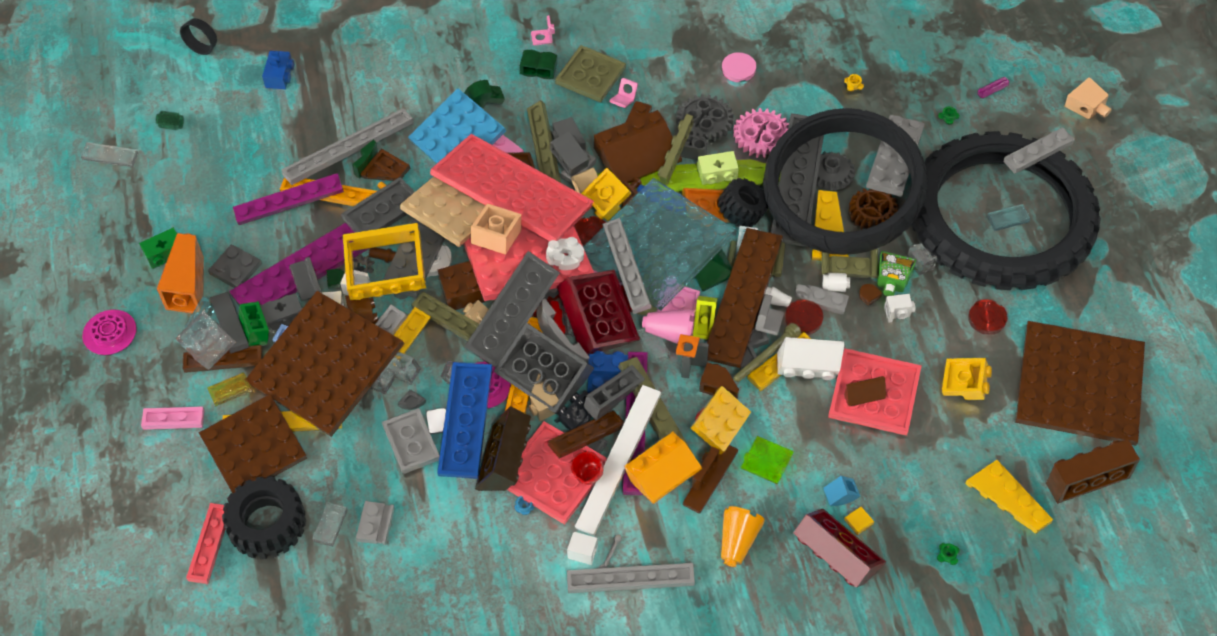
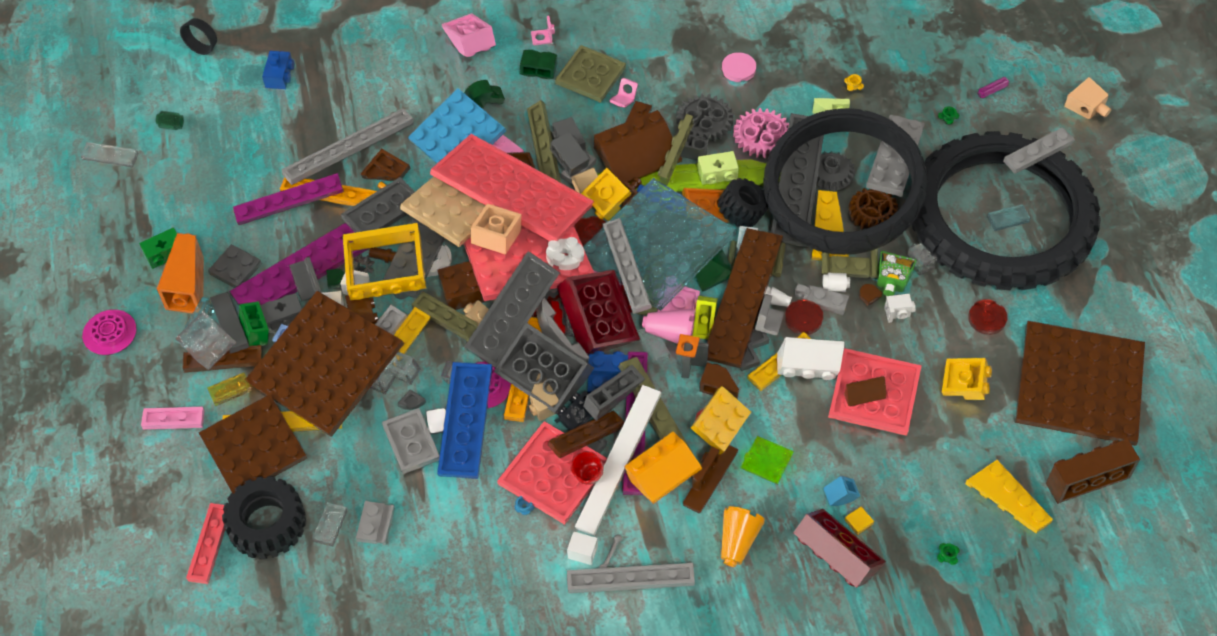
dark green slope [352,139,378,179] -> none
dark brown slope [475,406,531,491] -> none
olive piece [734,323,801,382] -> none
none -> bright pink slope [442,13,496,57]
none -> yellowish green slope [813,98,850,114]

